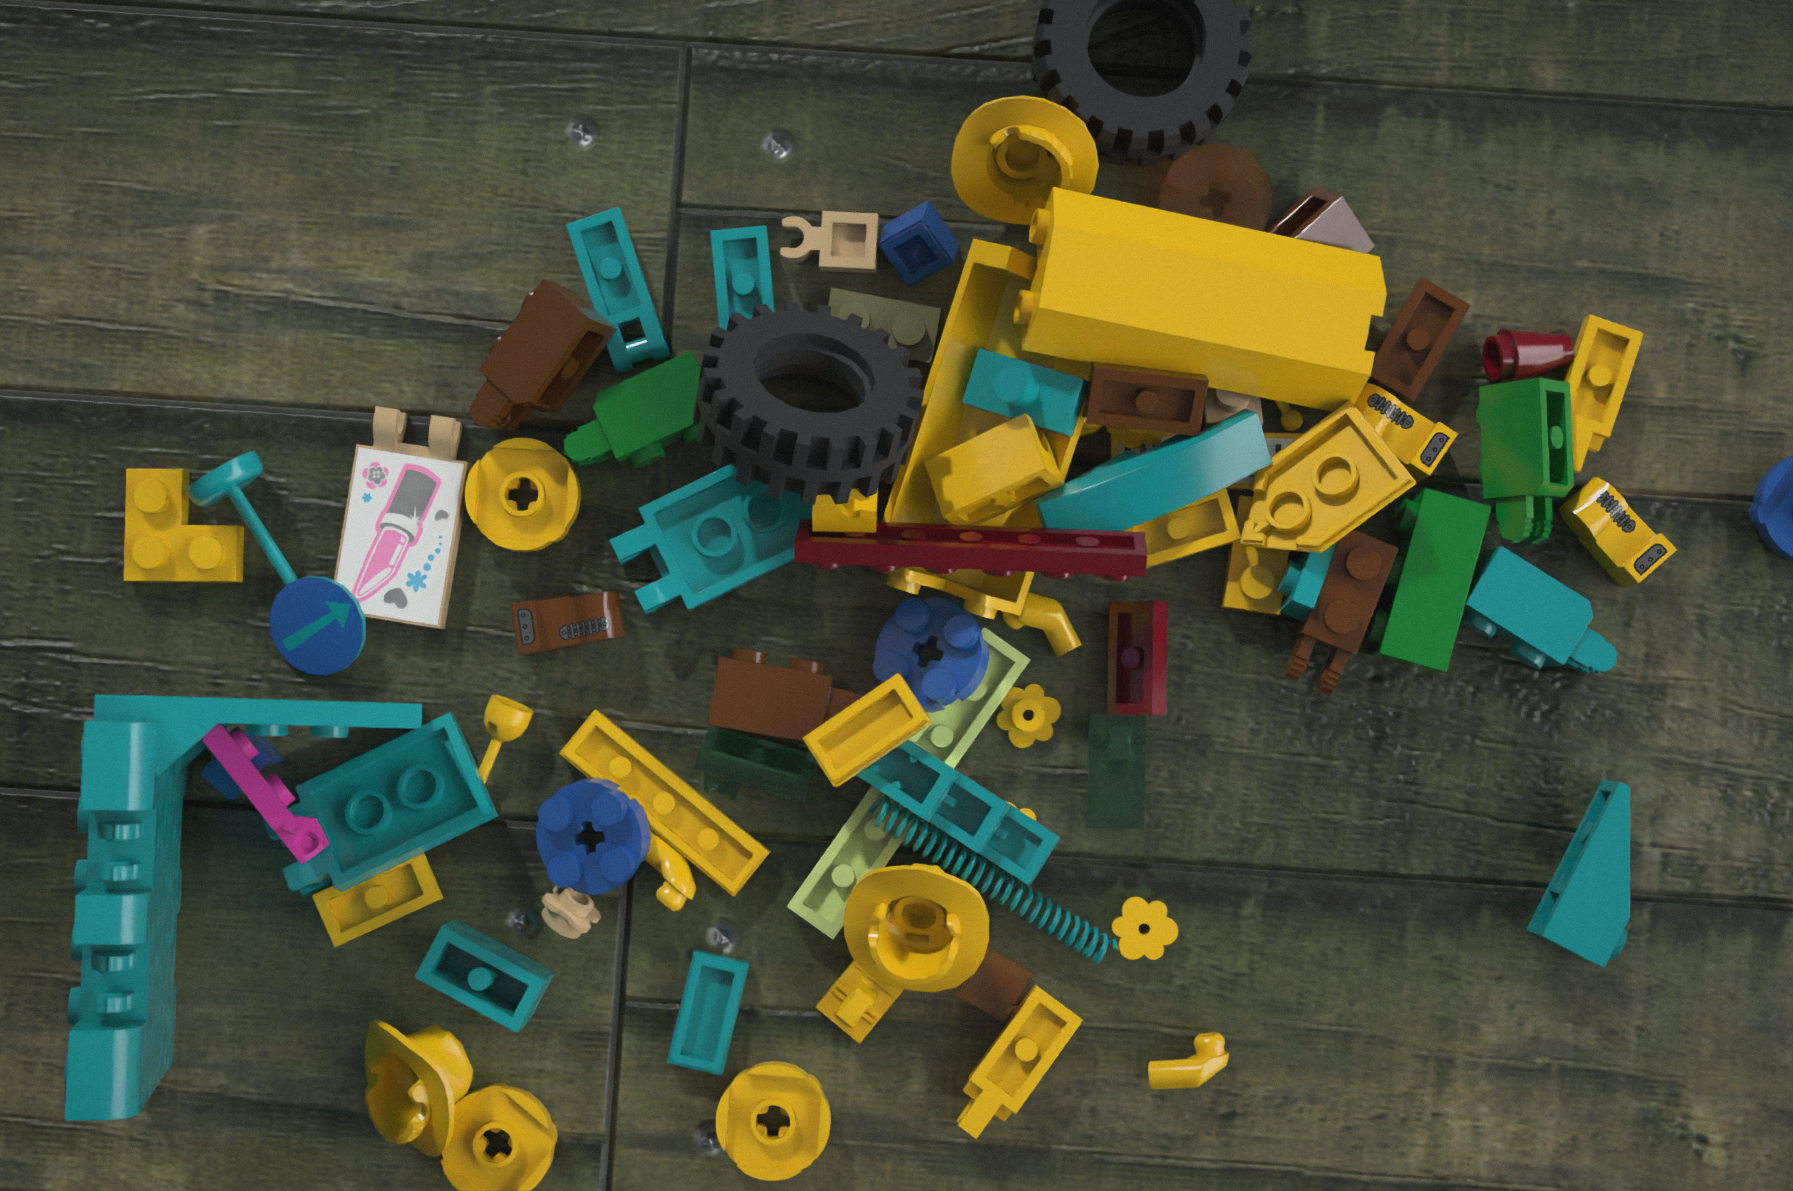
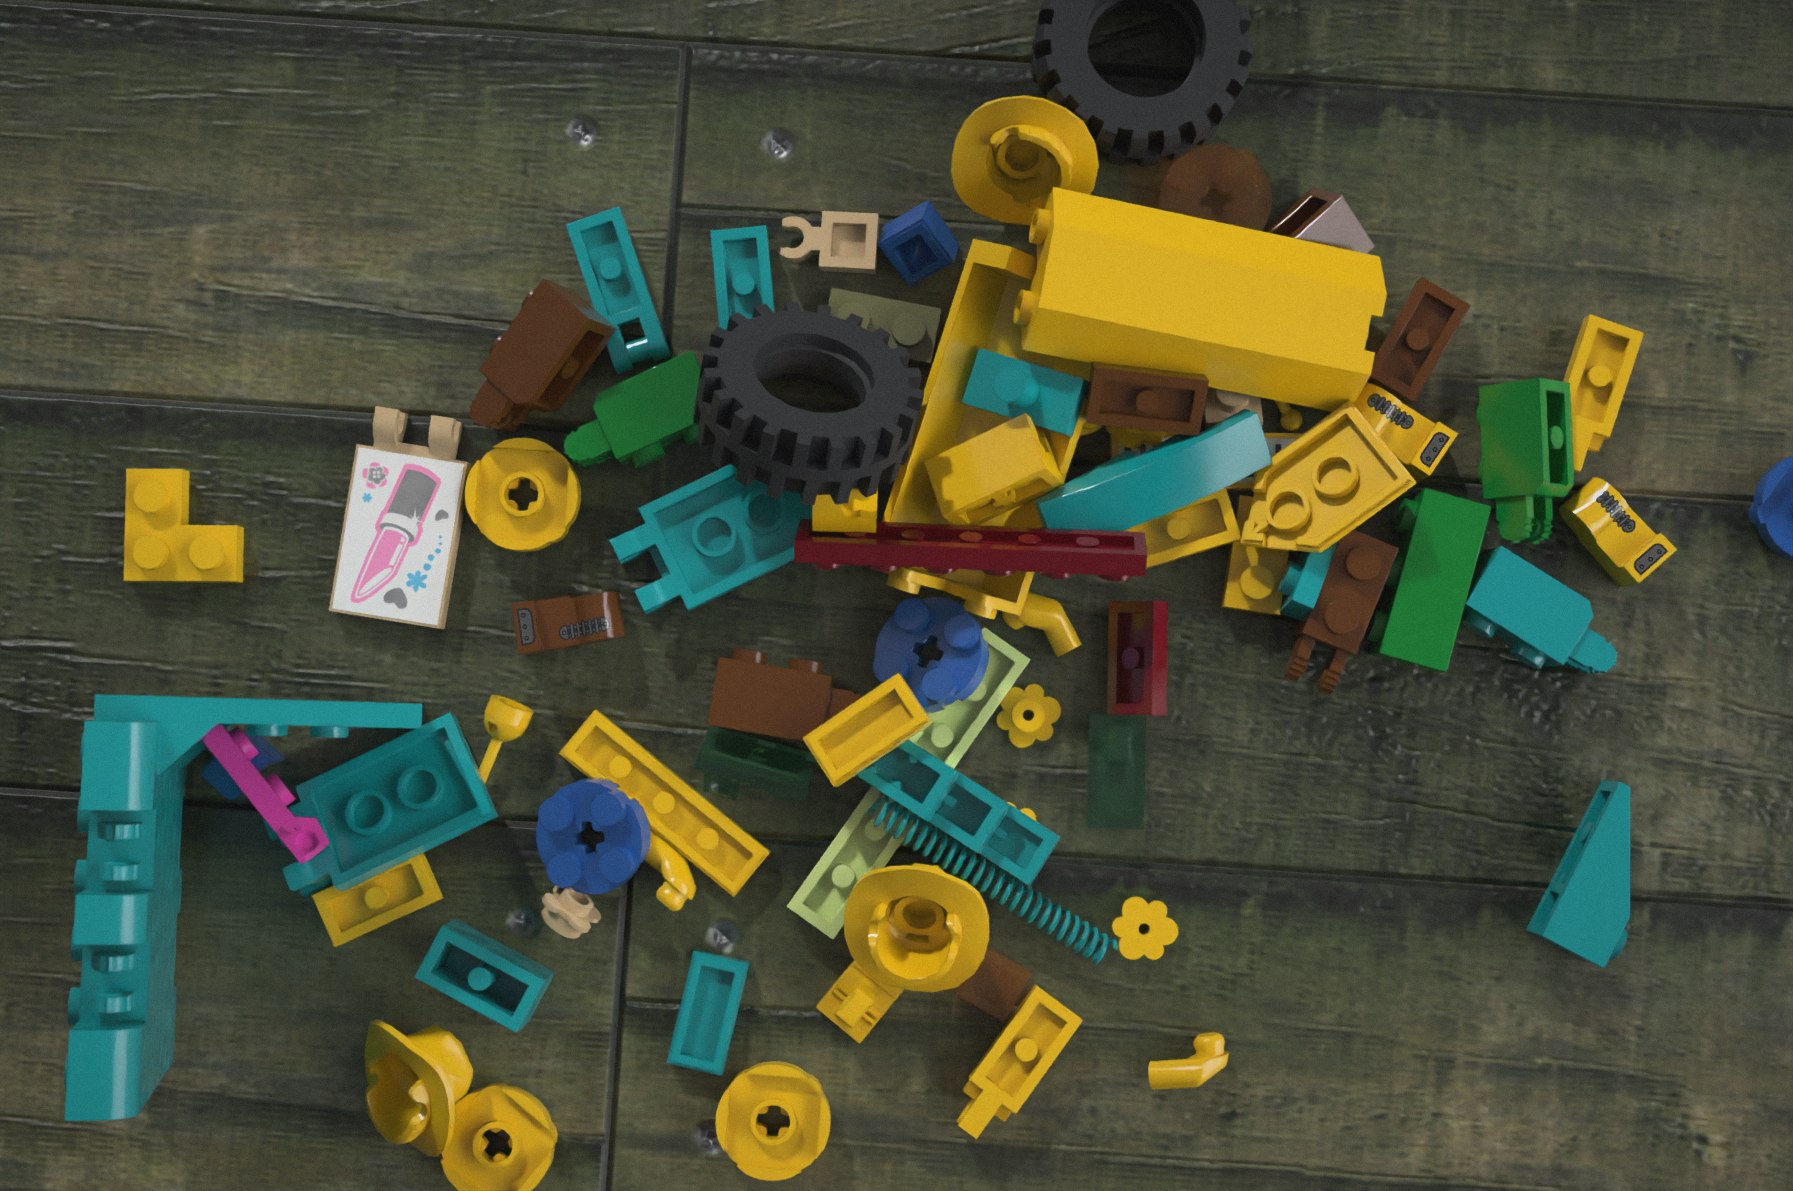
piece [186,451,366,675] -> none
dark red cone [1482,329,1574,383] -> none

